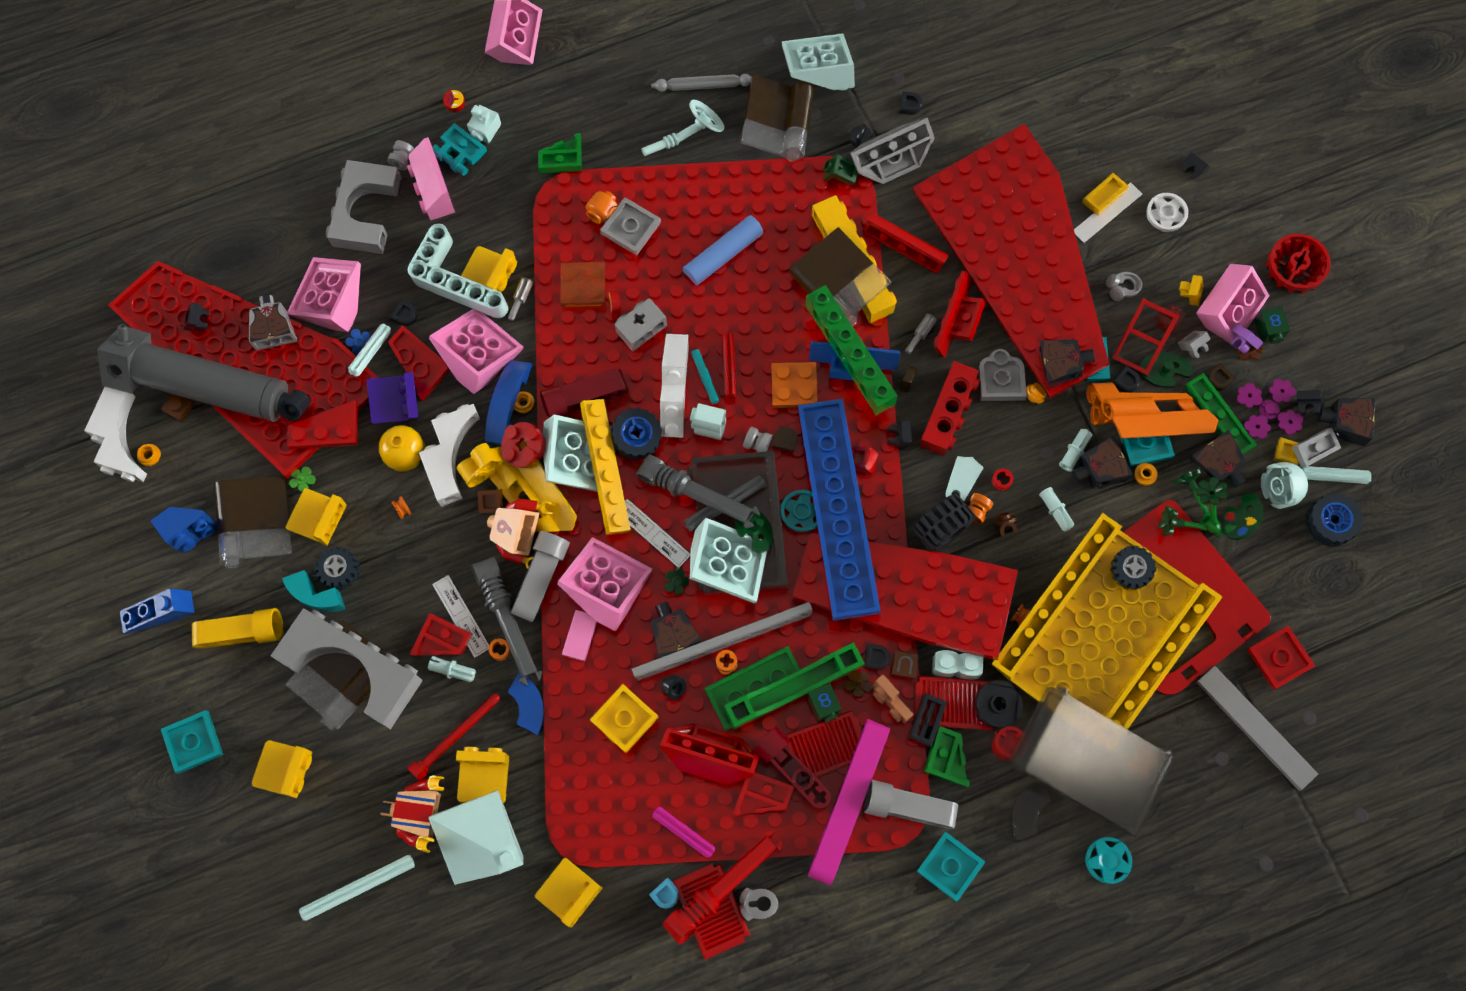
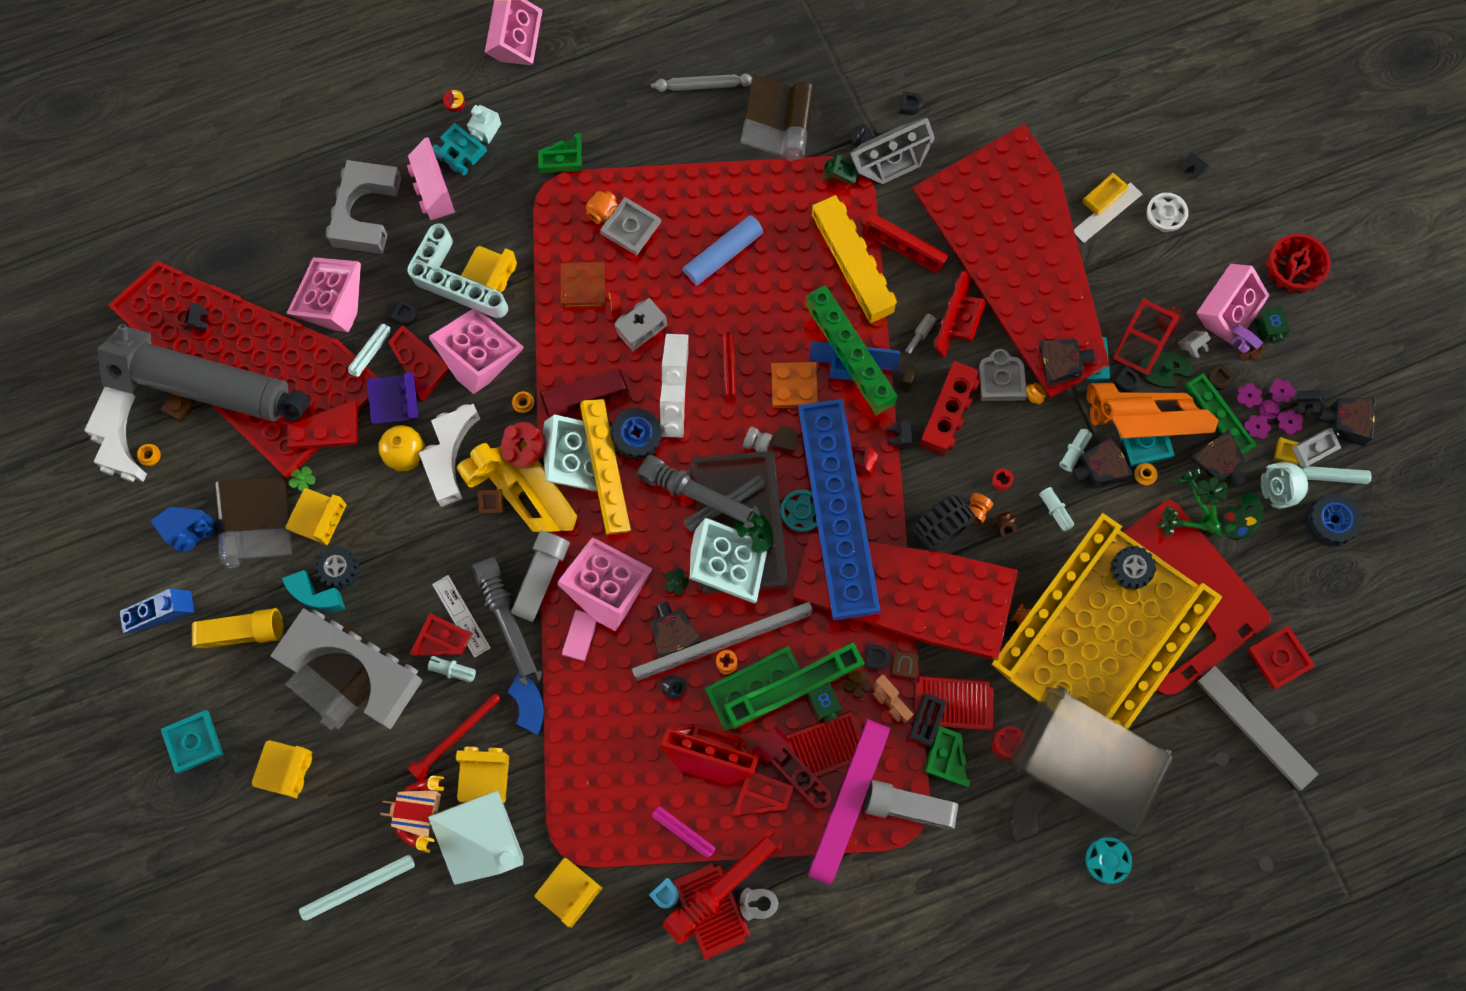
torso [249,295,298,351] -> none
blue plant [346,329,371,354] -> none
light grey wheel [387,140,414,170] -> none
orange bush [392,496,412,519] -> none
blue slope [485,360,532,445] -> none
light nougat torso [487,499,555,569] -> none
orange bush [489,638,511,661] -> none
light grey axle [508,277,533,321] -> none
yellow bracket [590,684,659,753] -> none
white sticker [625,499,691,568] -> none
light aqua dish [641,100,724,156] -> none
light aqua brick [690,403,726,440] -> none
teal piece [691,349,719,404] -> none
light aqua slope [782,33,855,90] -> none
dark brown door [789,227,891,326] -> none
teal plate [916,832,985,902] -> none
light aqua brick [932,650,983,680] -> none
light aqua piece [945,456,983,501] -> none
black plate [974,680,1023,729] -> none
light grey piece [1106,272,1142,301] -> none
yellow tile [1179,275,1204,306] -> none

